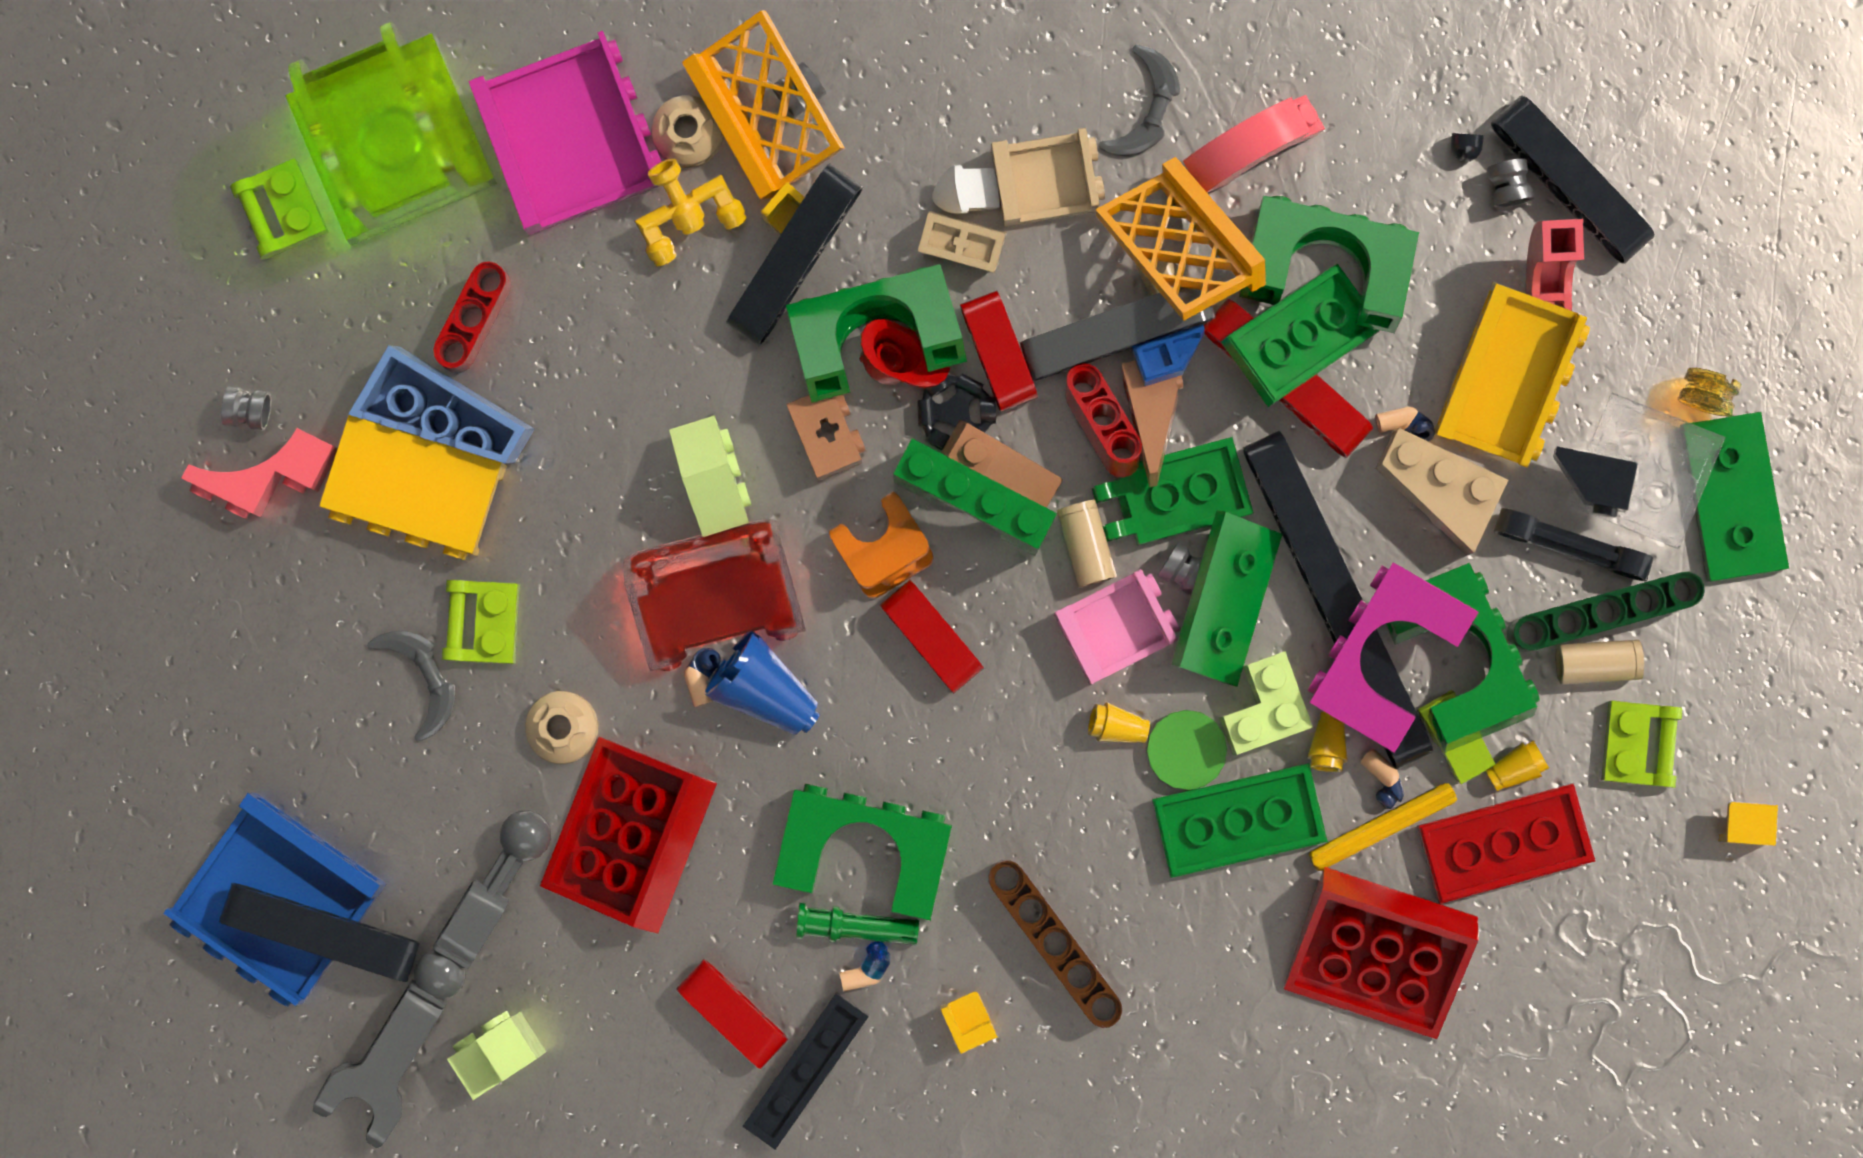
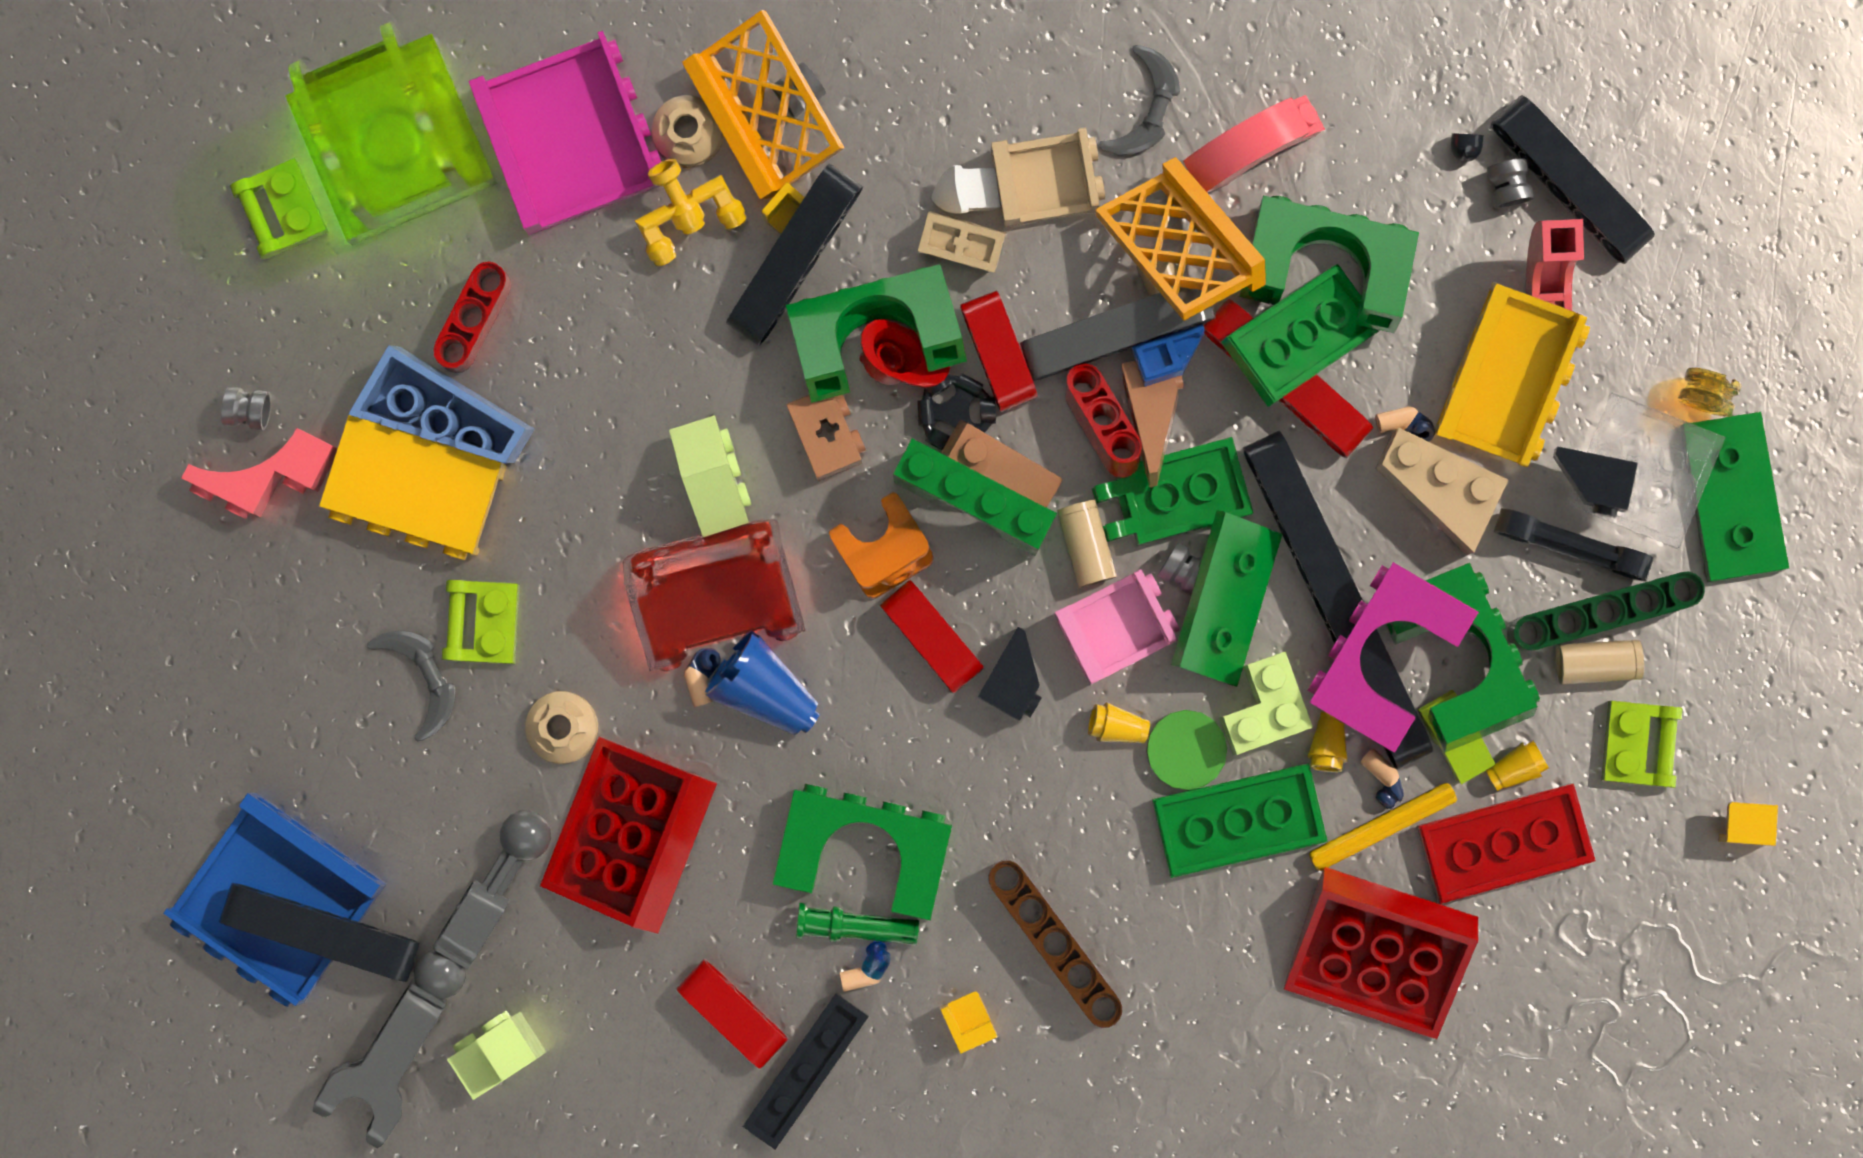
none -> black slope [977,627,1042,721]

